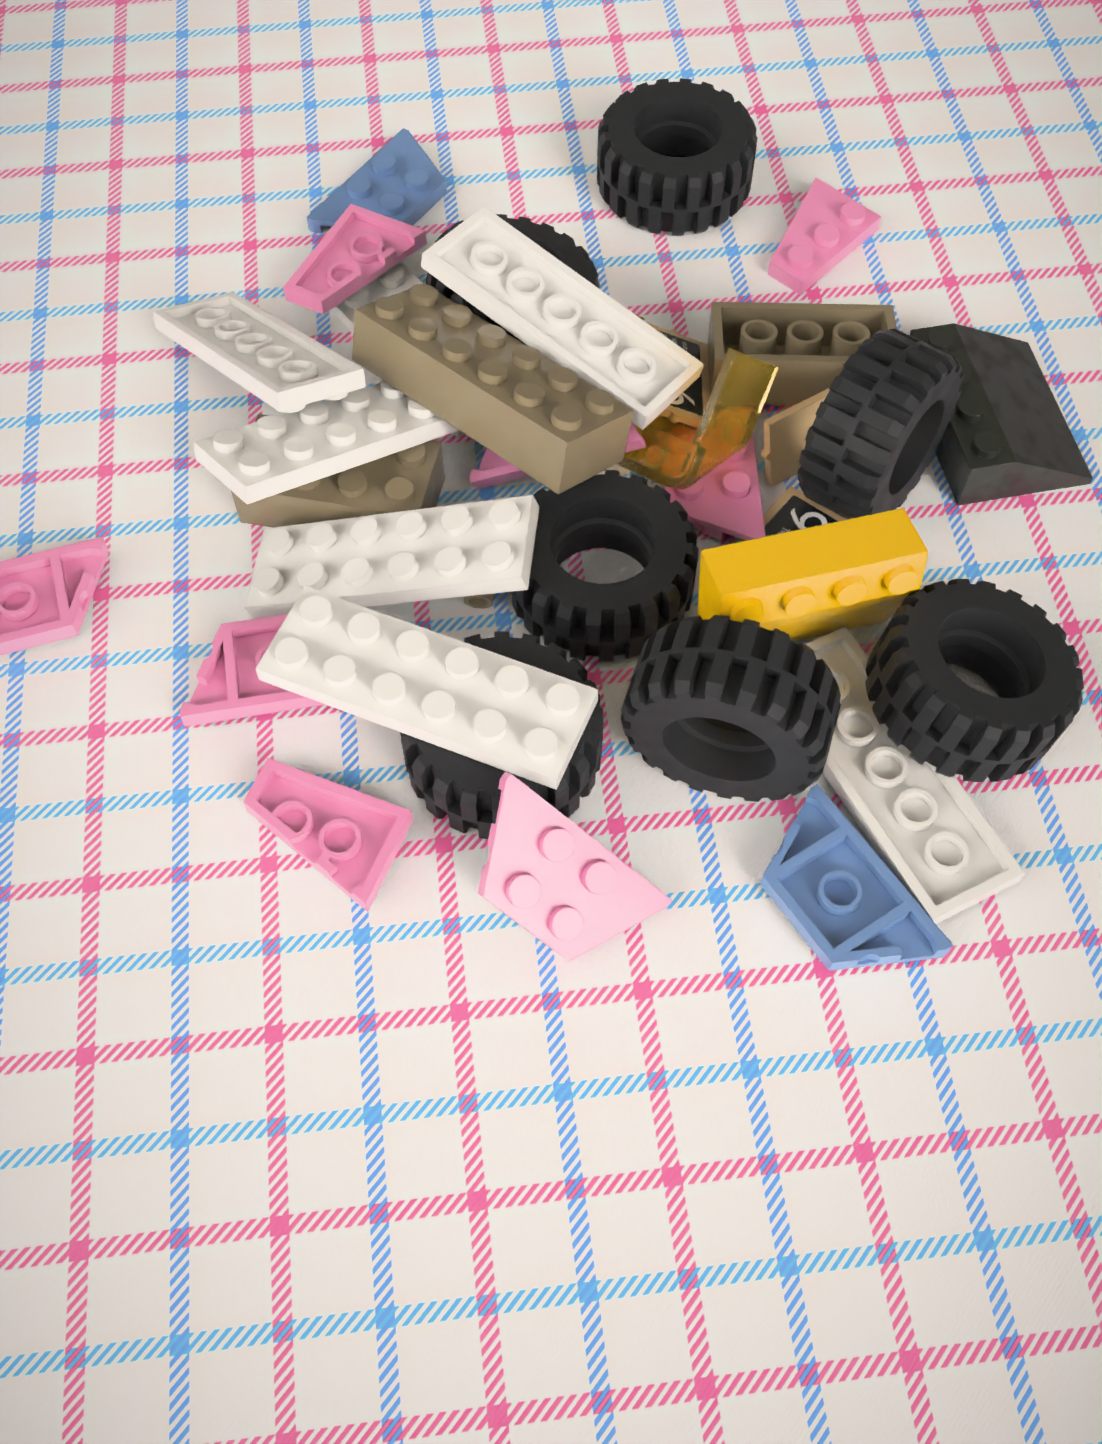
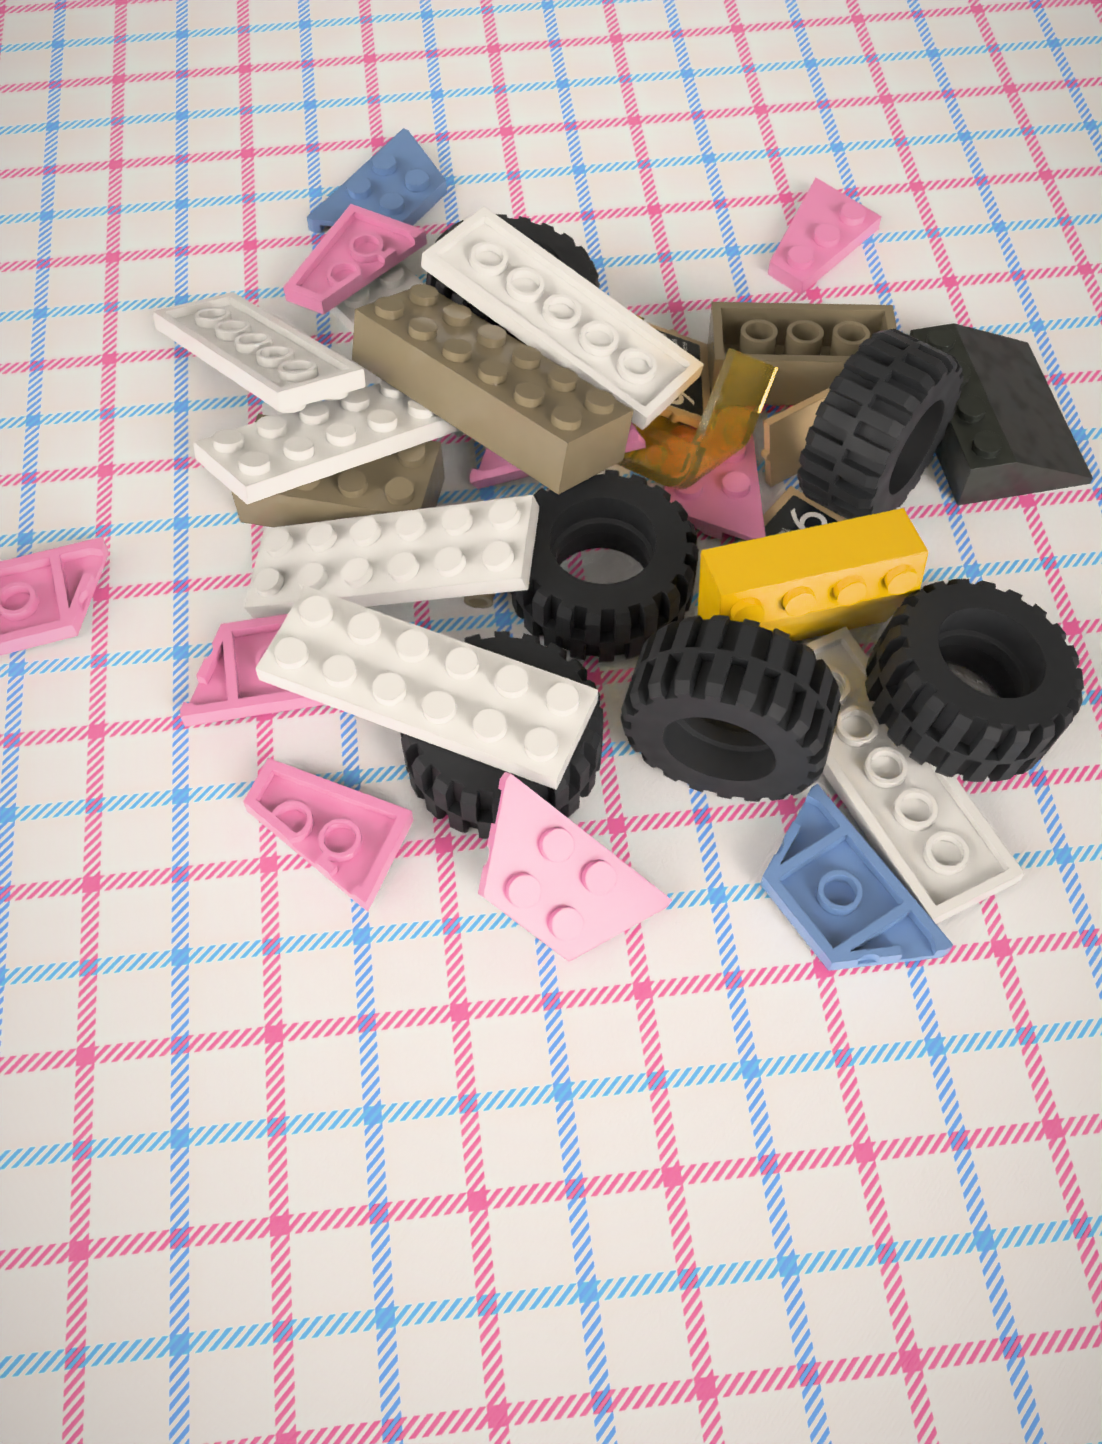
black tyre [597,78,758,236] -> none

